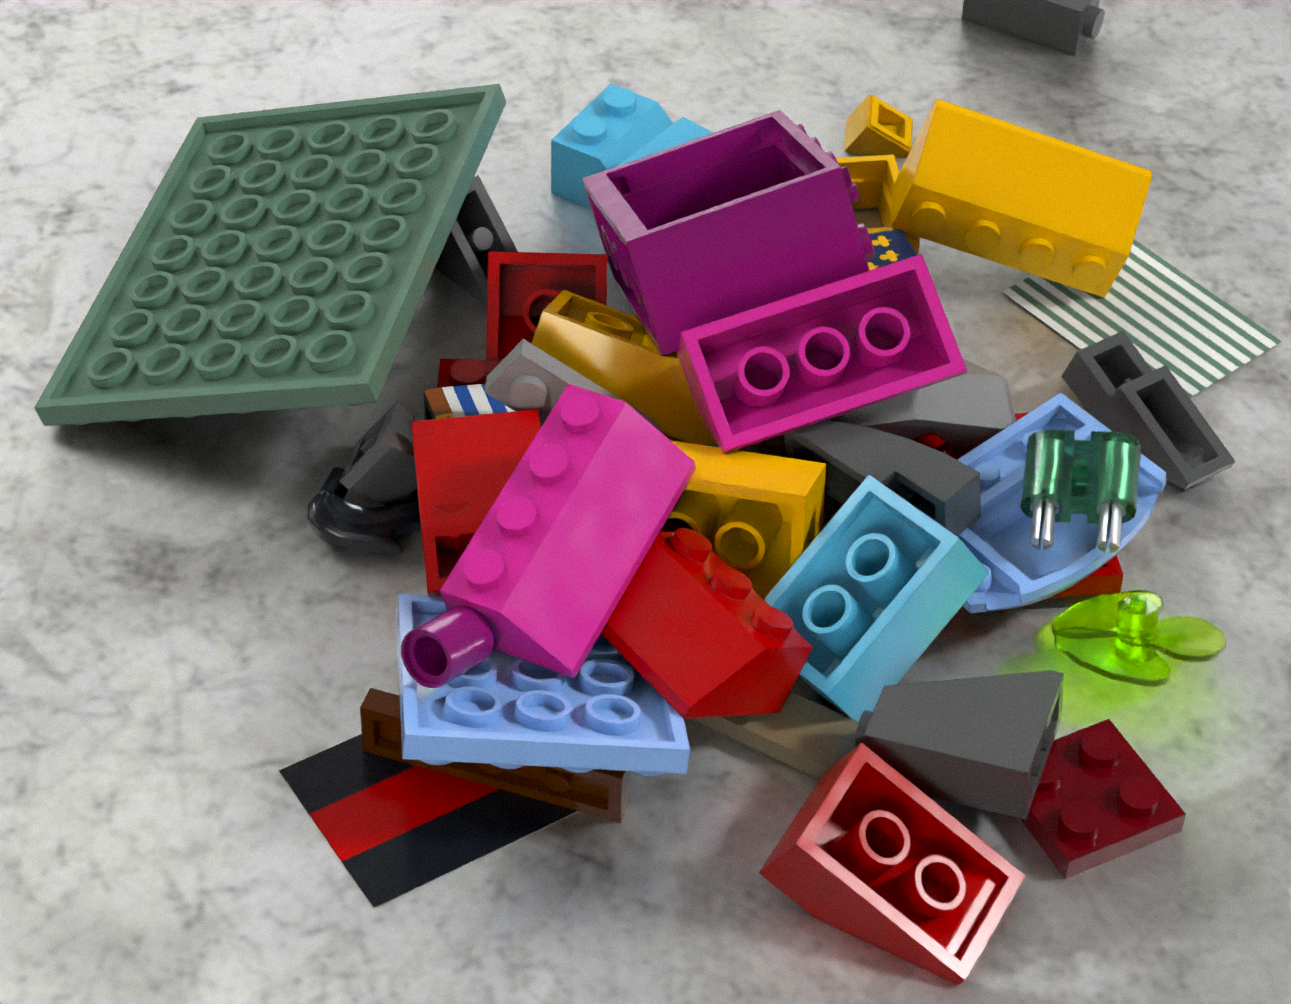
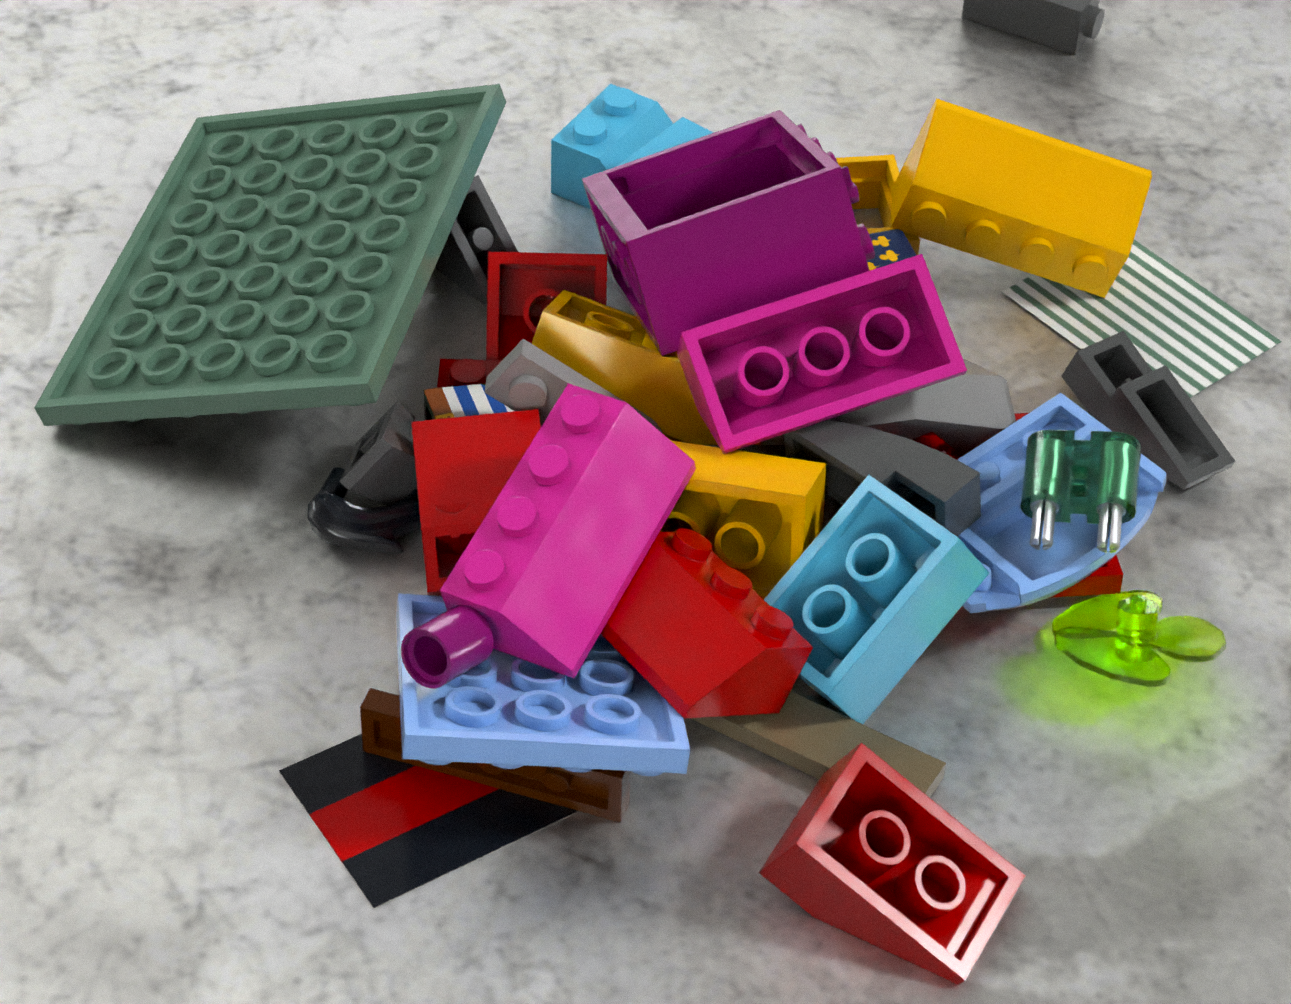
yellow slope [844,94,913,158] -> none
dark grey slope [855,670,1064,820] -> none
dark red plate [1019,719,1186,879] -> none

